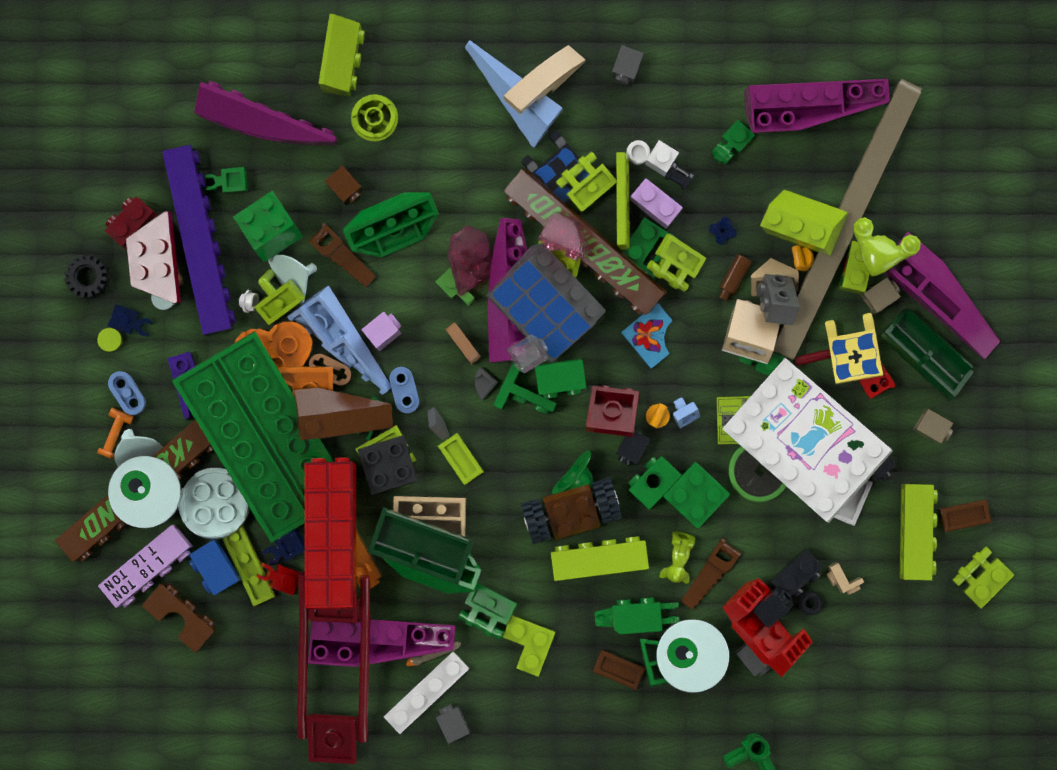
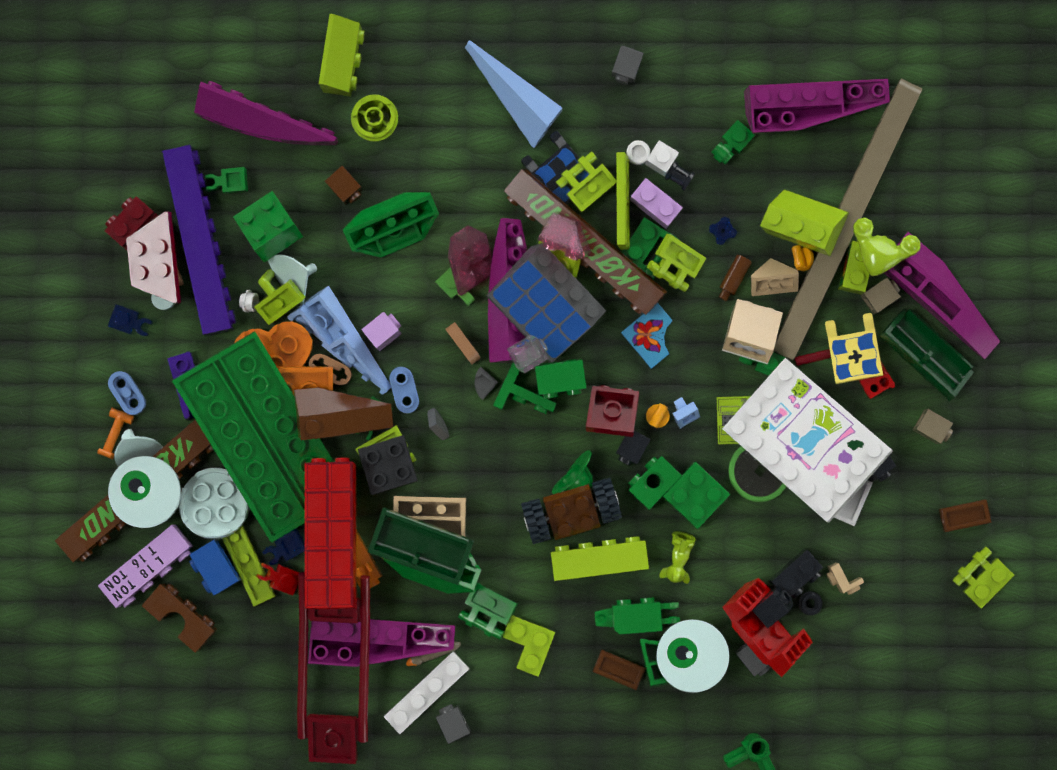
black tyre [64,255,110,299] -> none
lime tile [97,328,123,352] -> none
reddish brown piece [309,223,375,288] -> none
lime tile [438,433,484,485] -> none
tan slope [504,45,585,114] -> none
reddish brown piece [682,537,741,610] -> none
dark grey brick [757,274,800,325] -> none
lime brick [900,484,938,580] -> none

